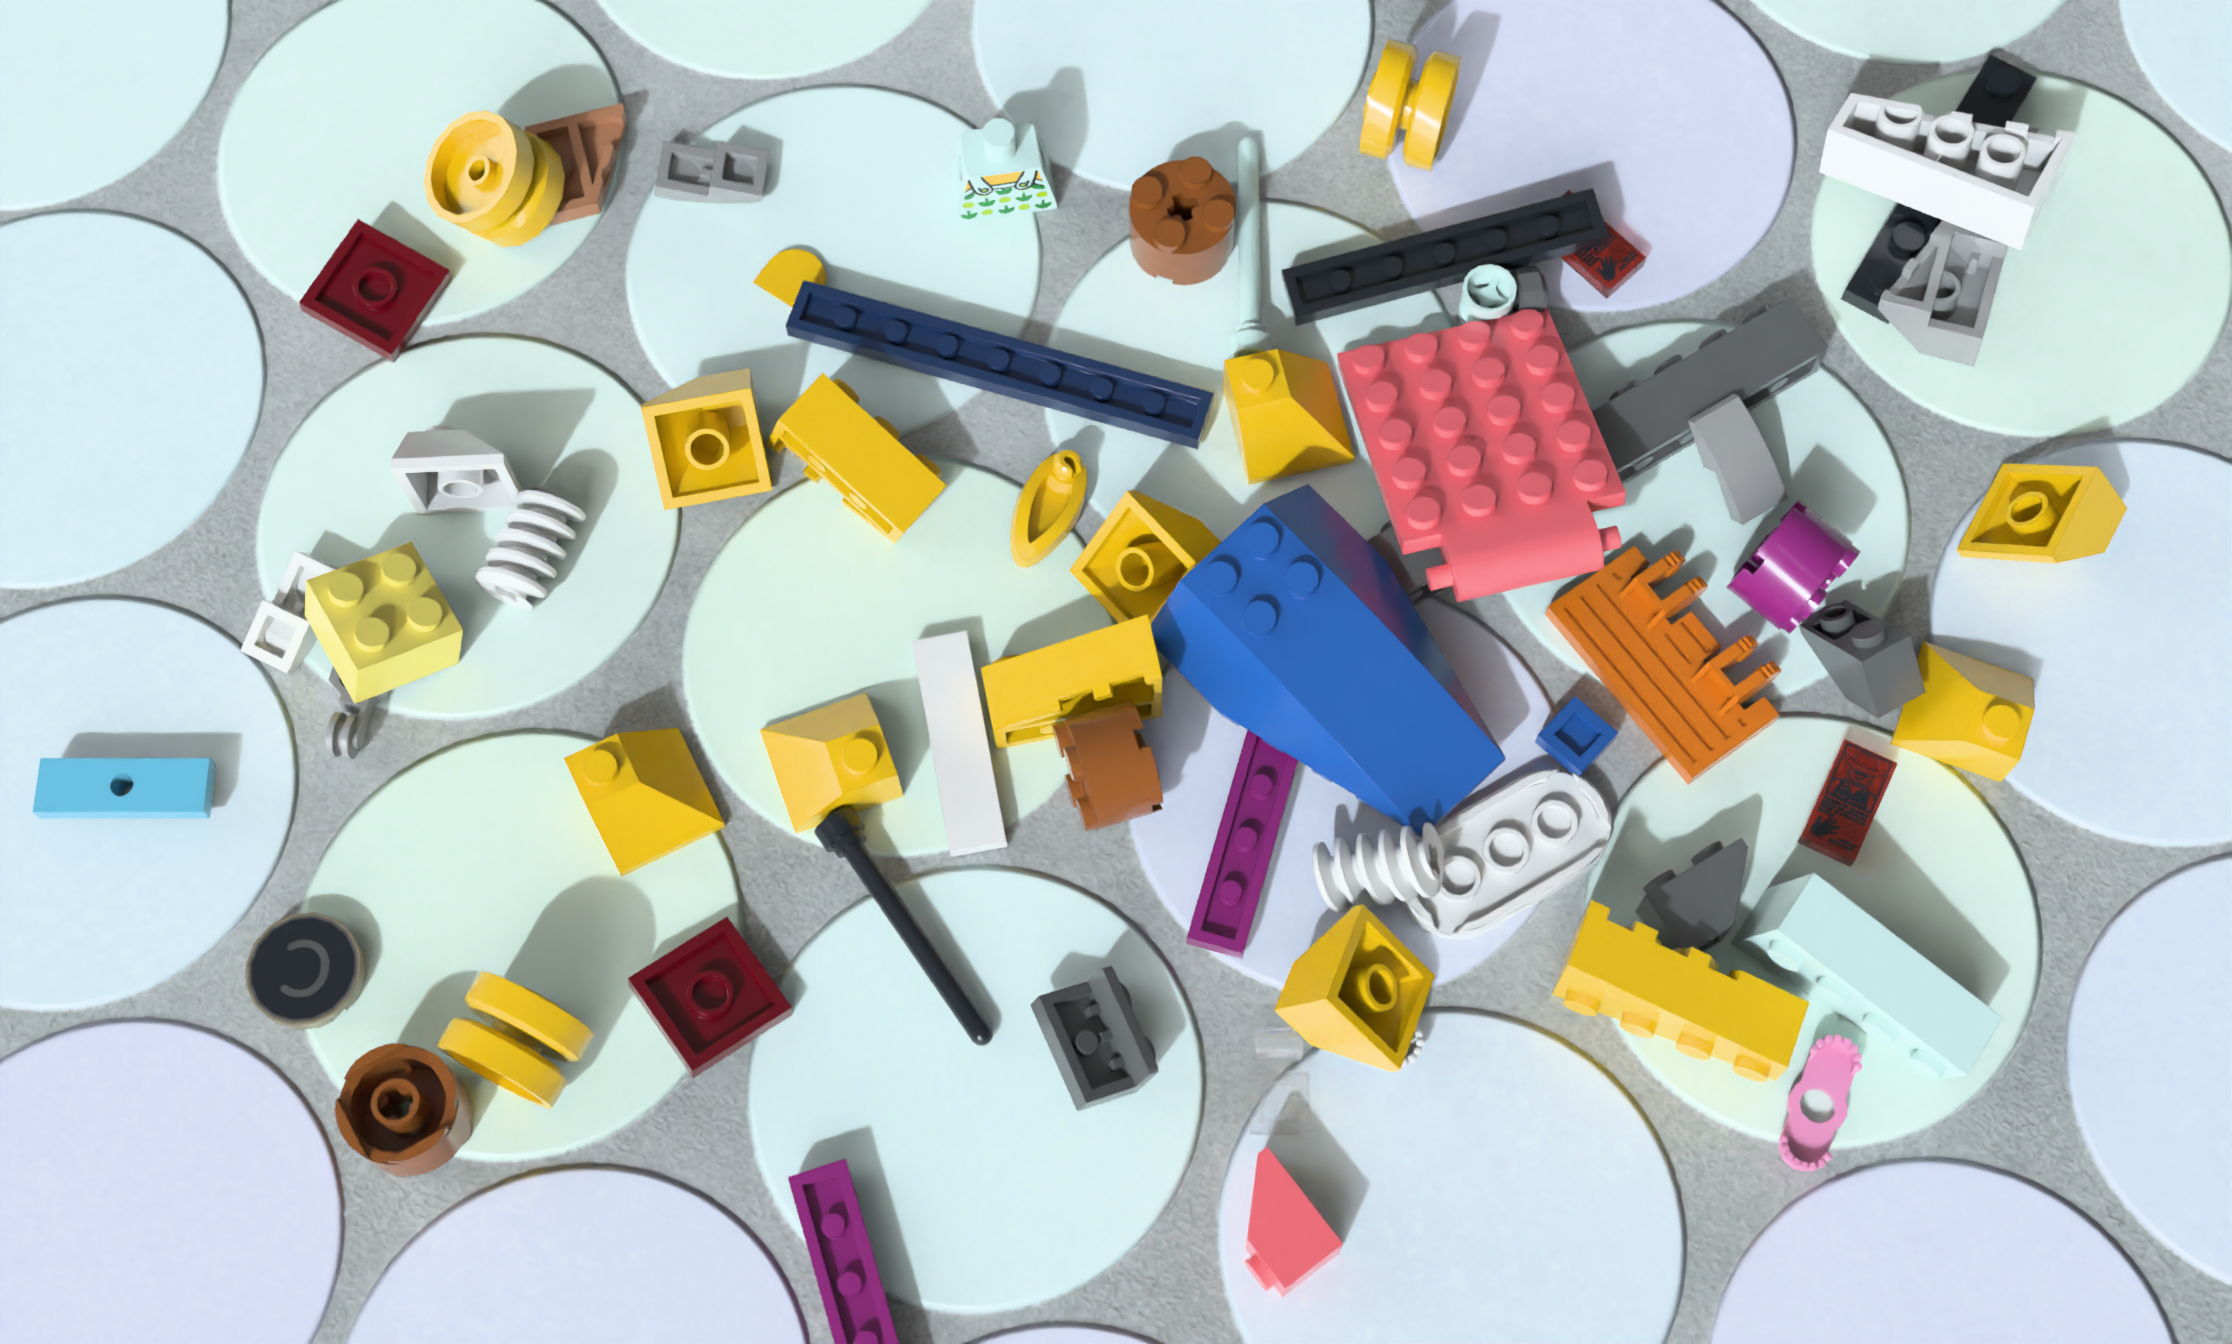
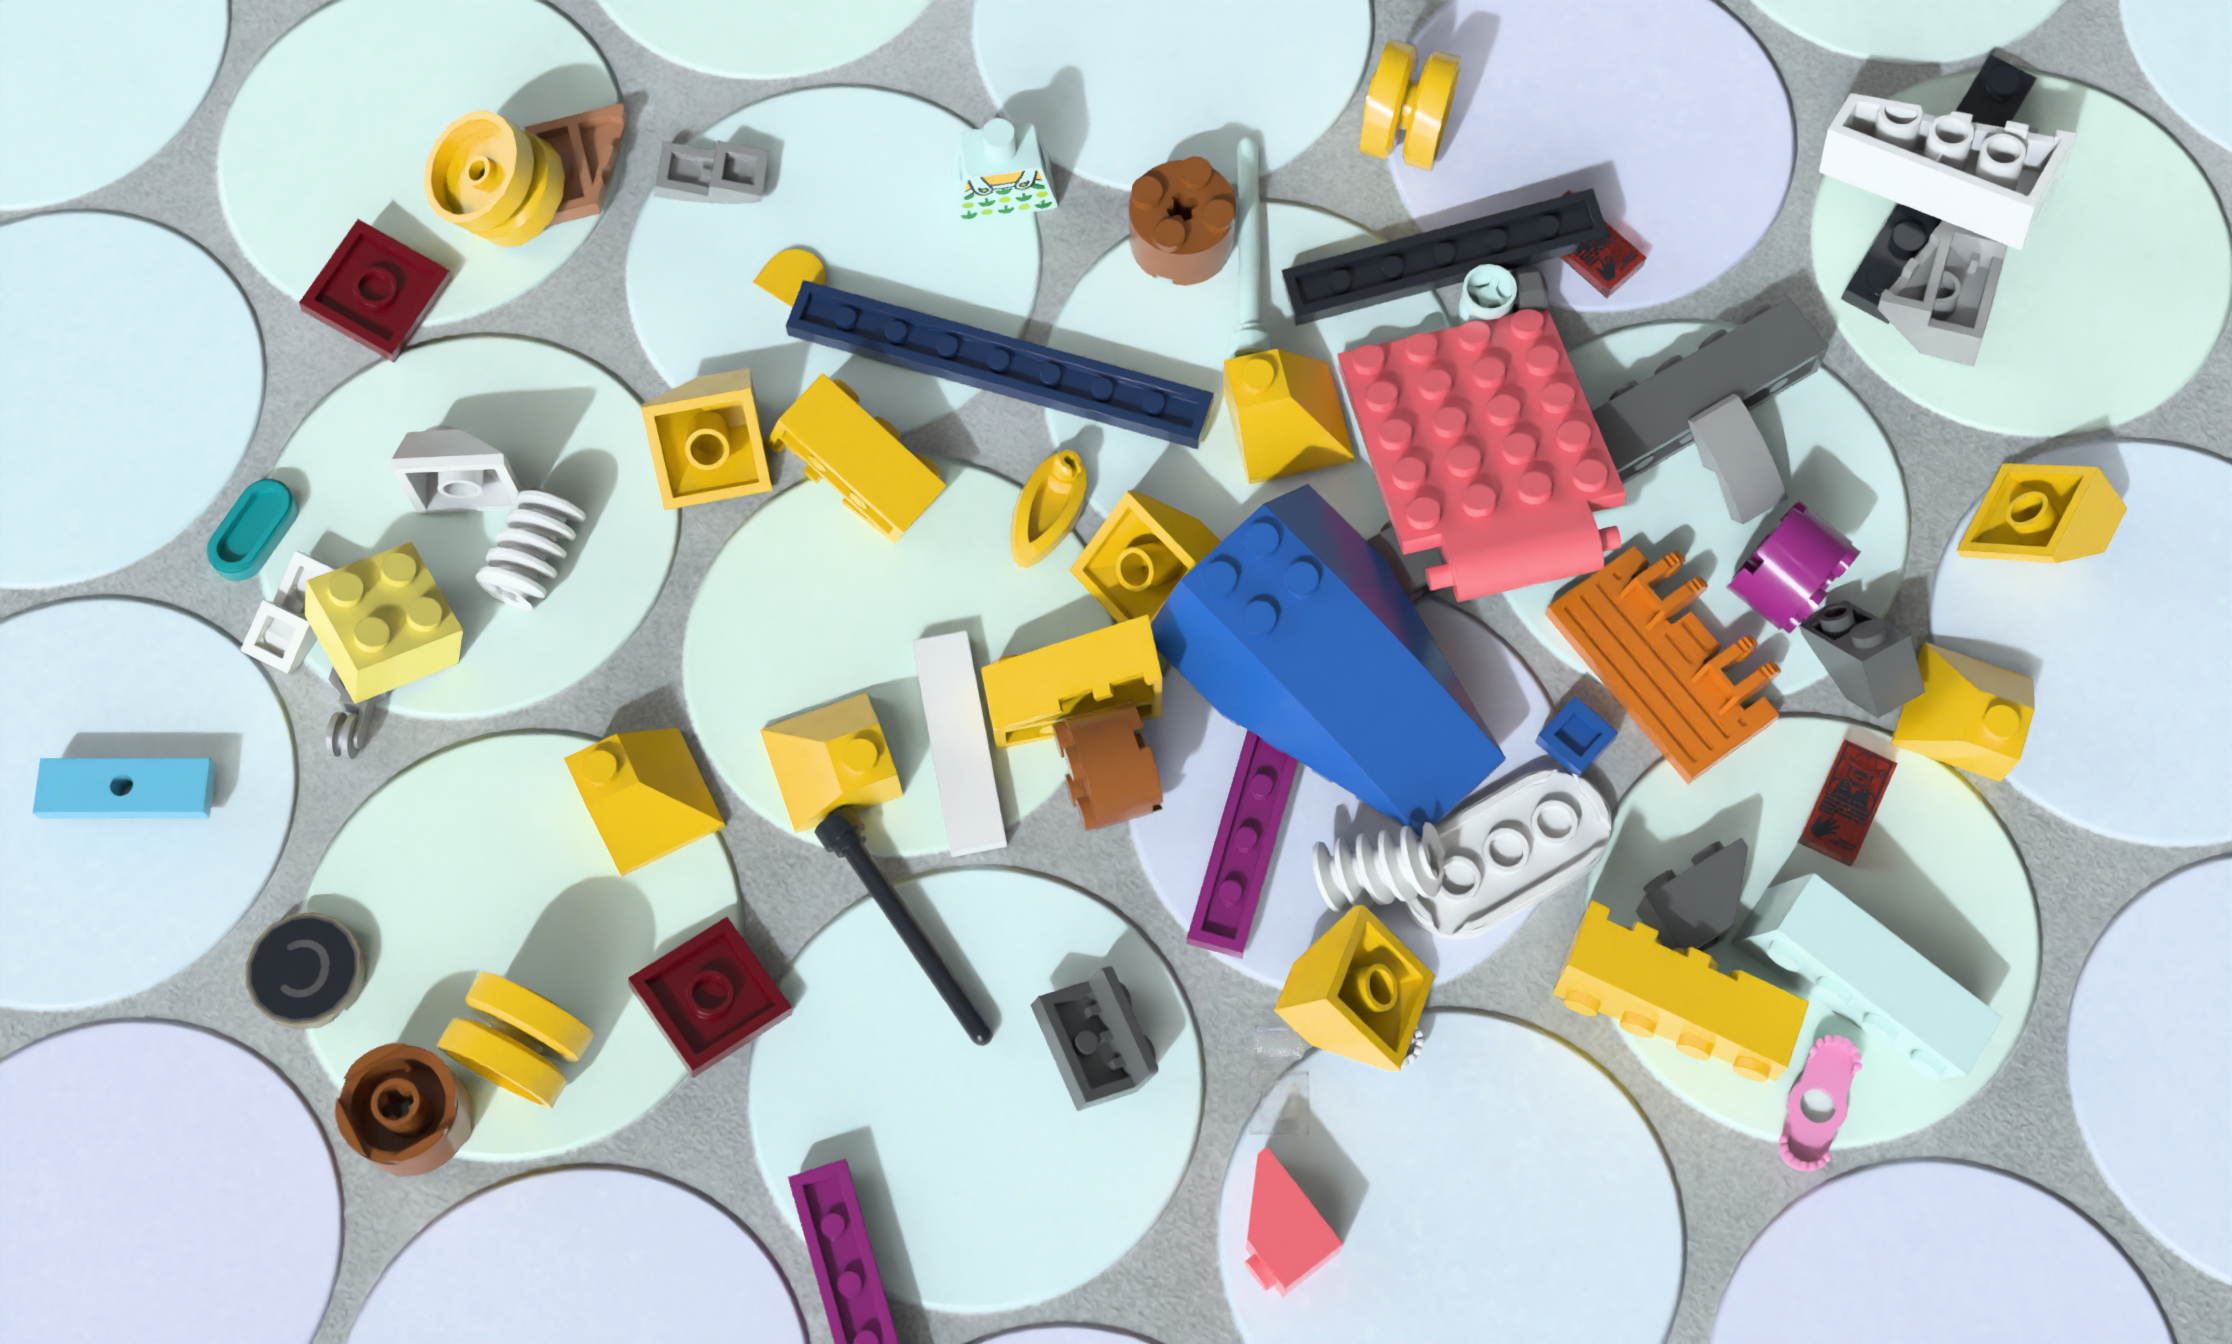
none -> teal tile [207,479,298,581]

